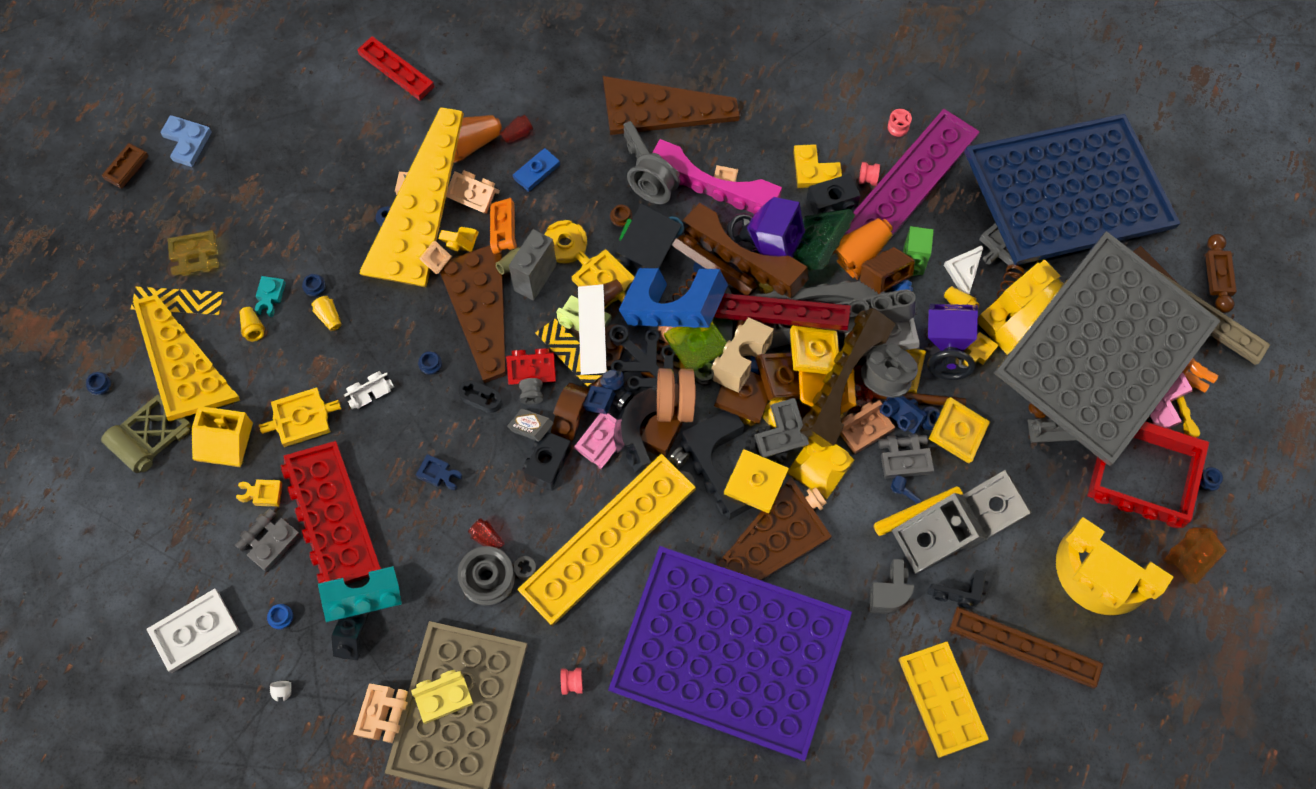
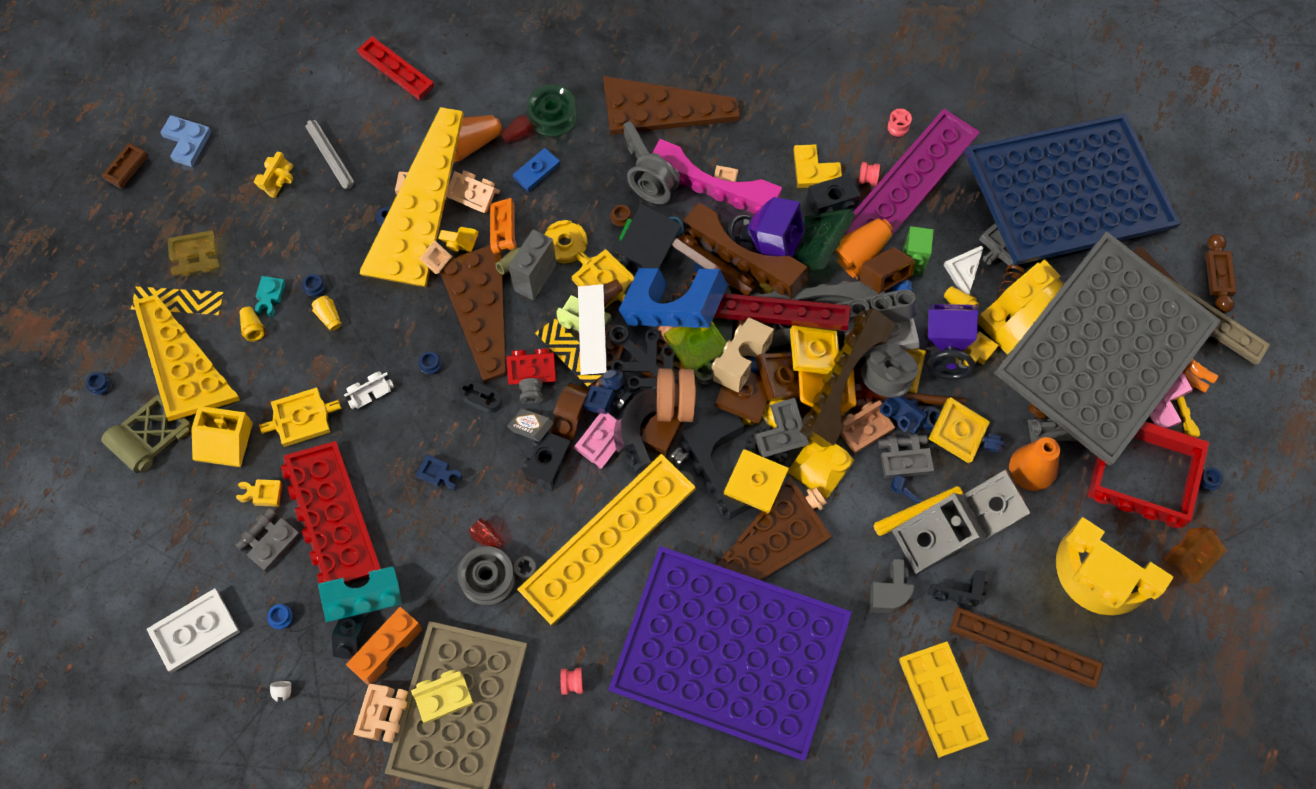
none -> yellow hips [254,152,293,198]
none -> light grey axle [306,120,355,190]
none -> orange arch [346,607,423,686]
none -> clear green wheel [527,84,577,137]
none -> dark blue plate [982,434,1007,453]
none -> orange cone [1009,437,1060,491]

